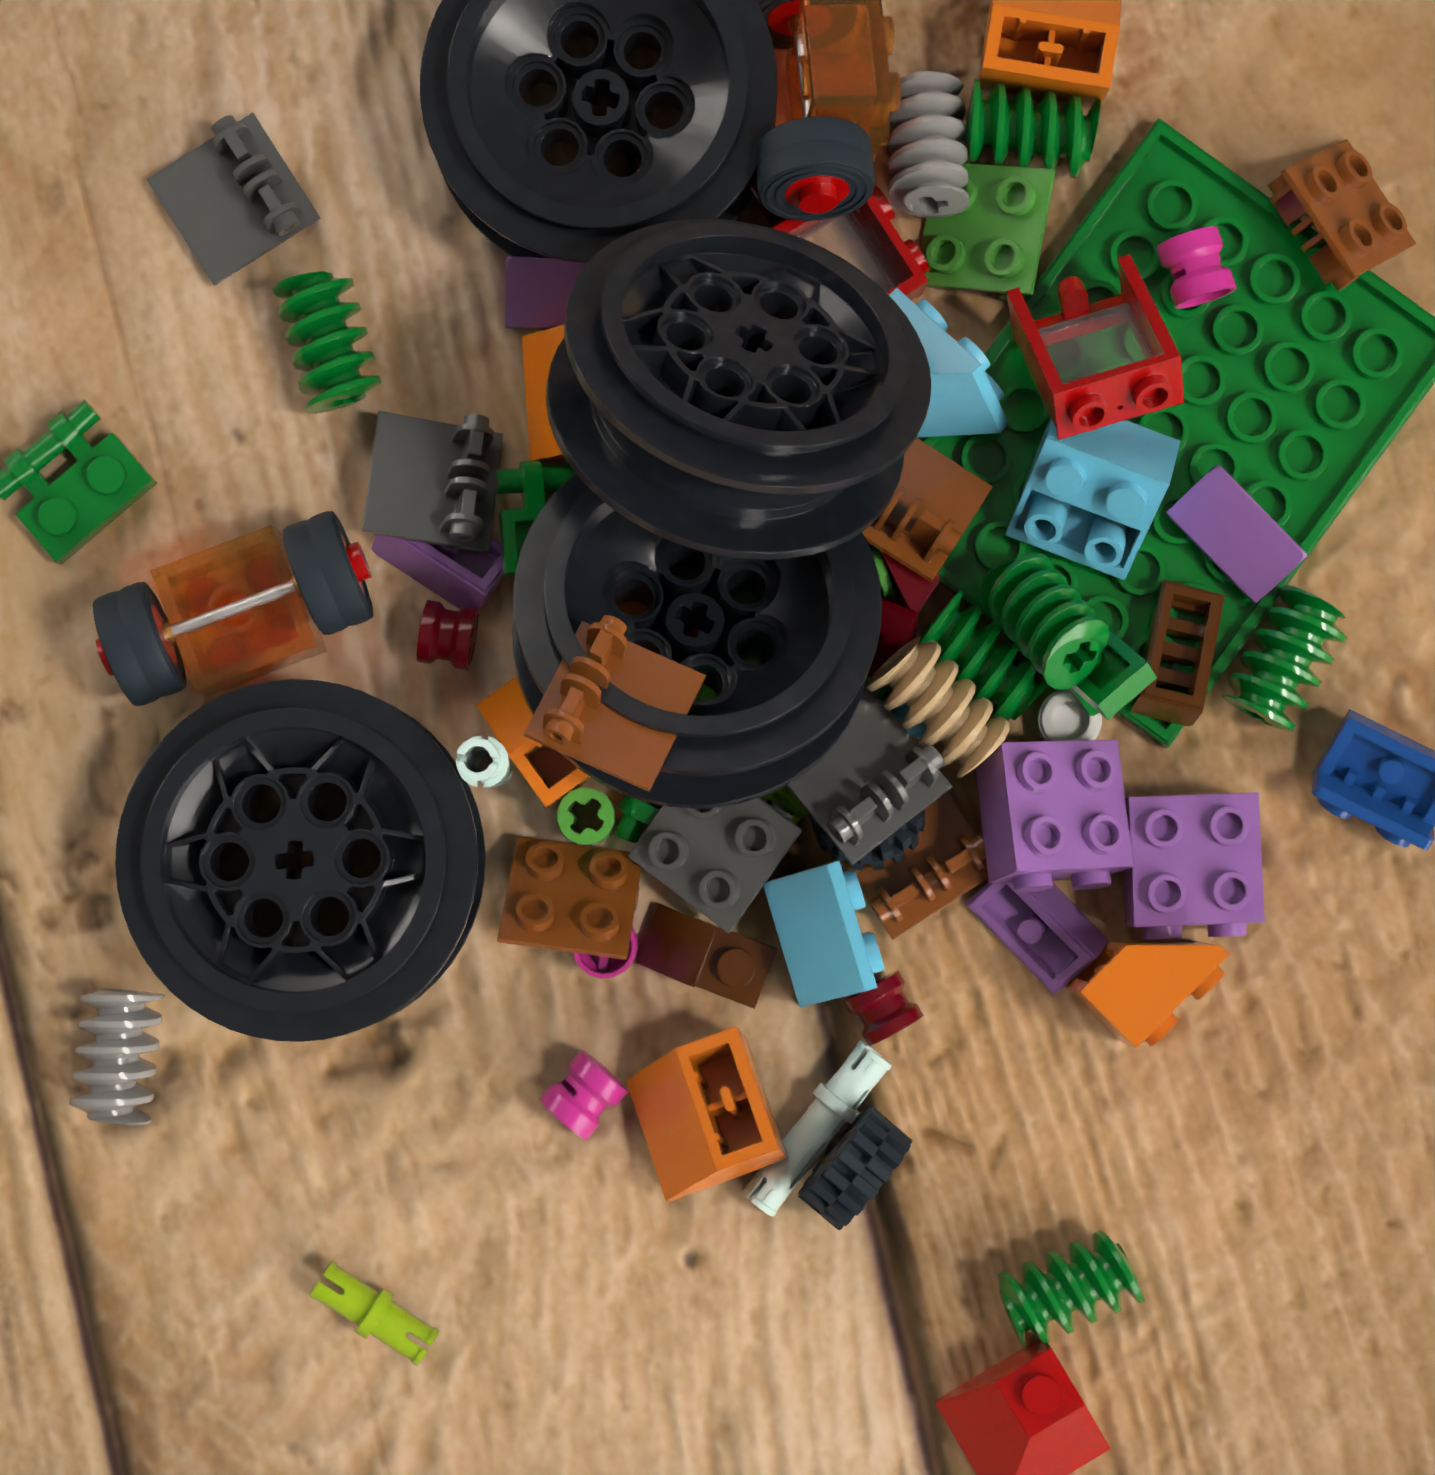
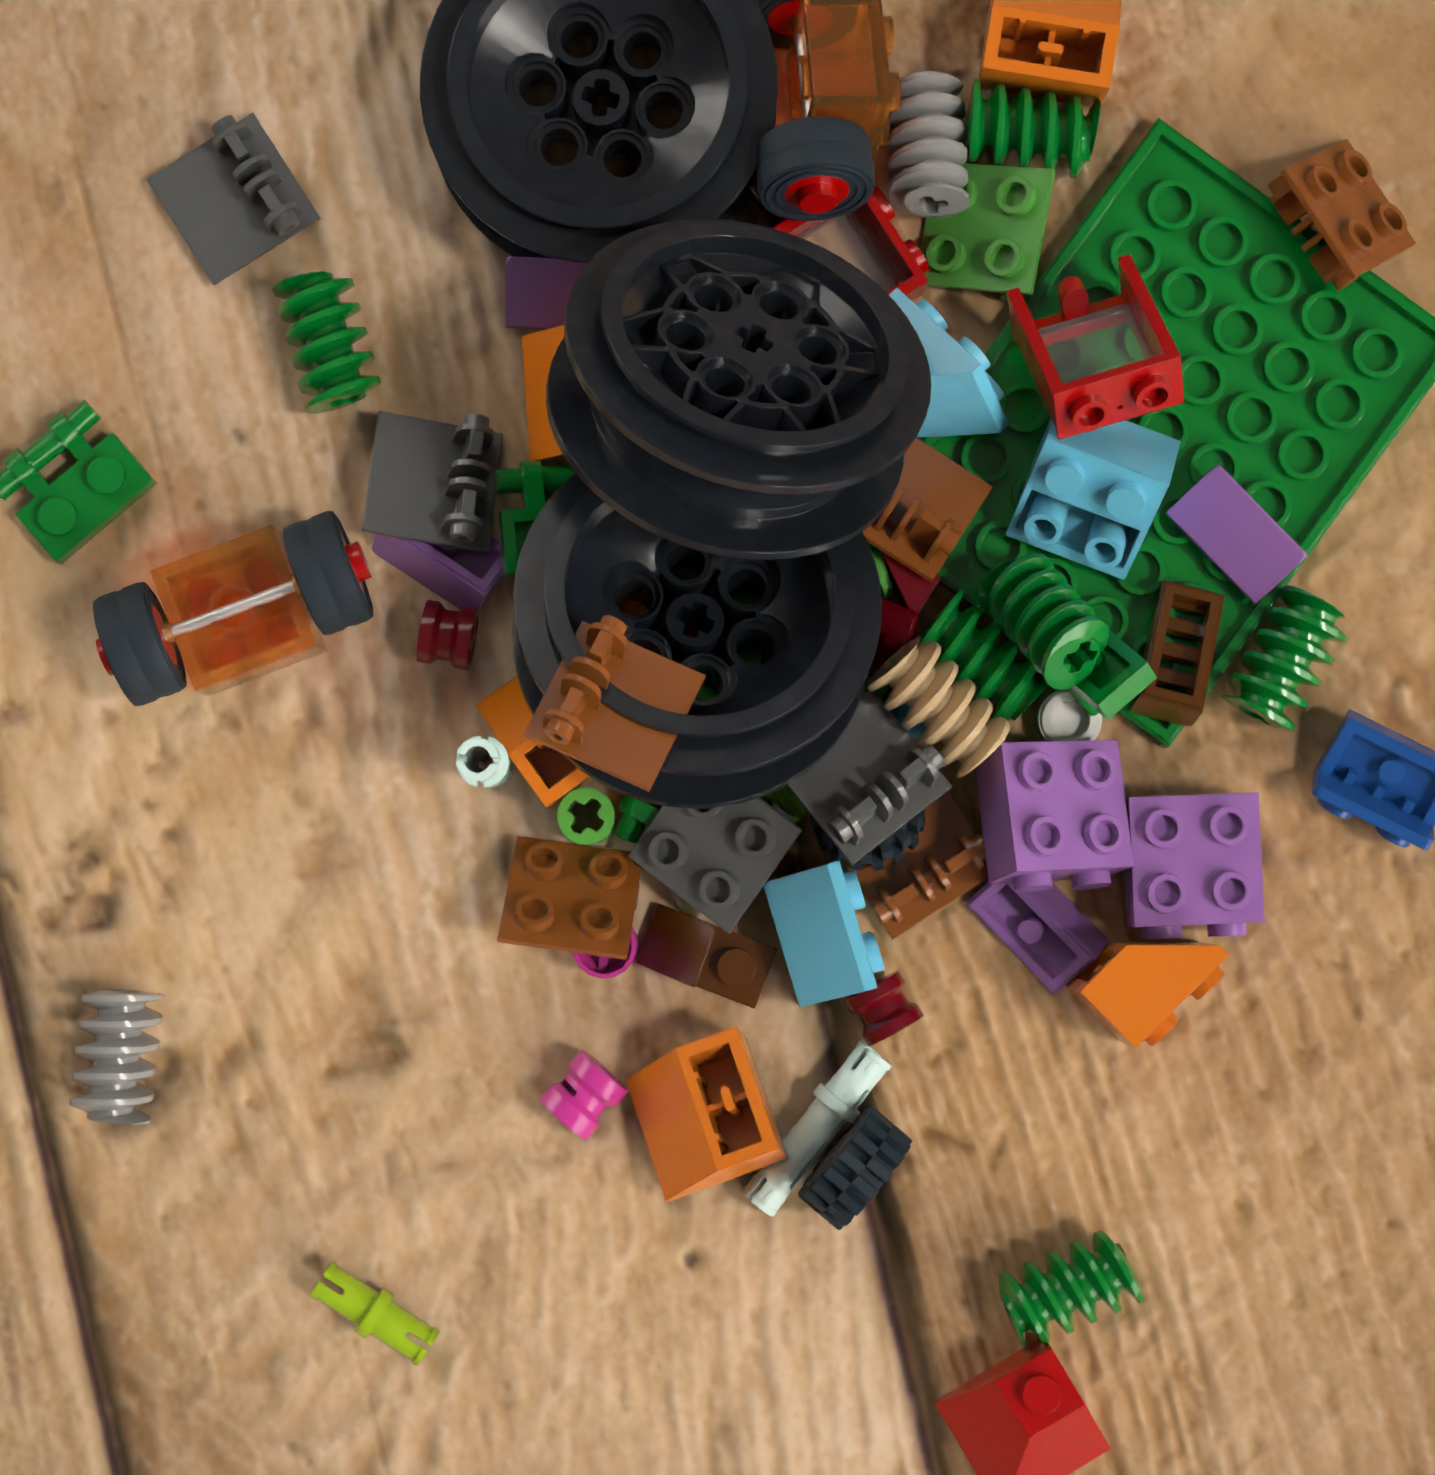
black wheel [115,679,486,1042] -> none
dark pink wheel [1156,226,1237,309] -> none

